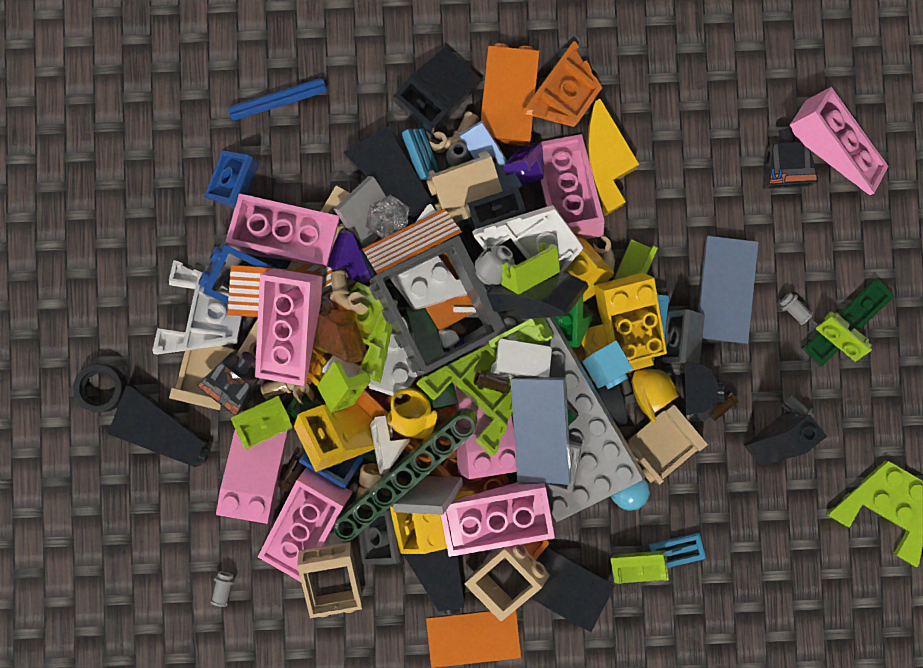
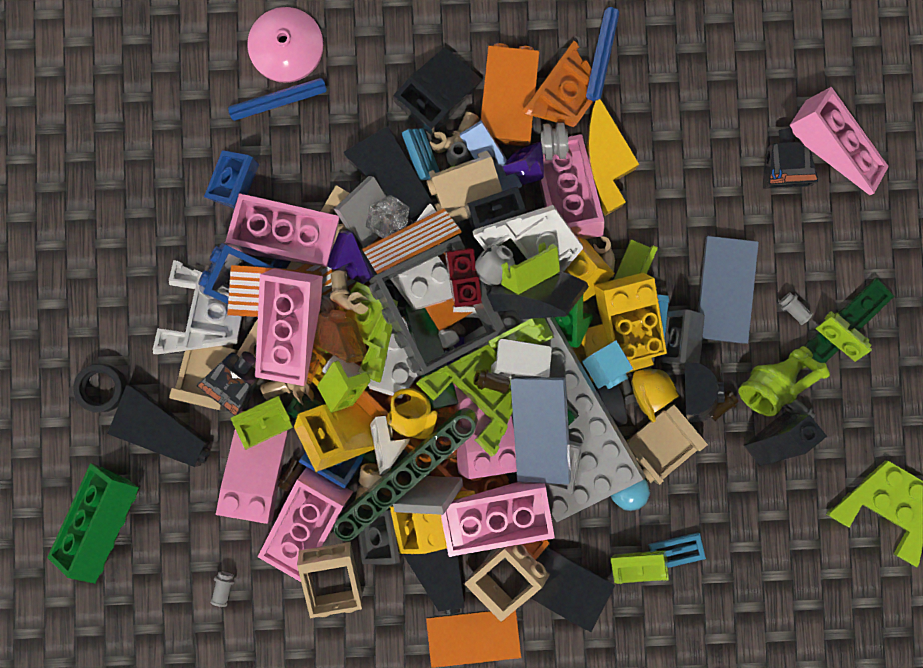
none -> green slope [47,463,139,584]
none -> bright pink dish [248,7,324,83]
none -> dark red slope [445,248,482,308]
none -> light grey wheel [541,122,569,160]
none -> blue axle [586,7,619,102]
none -> lime piece [739,346,830,416]

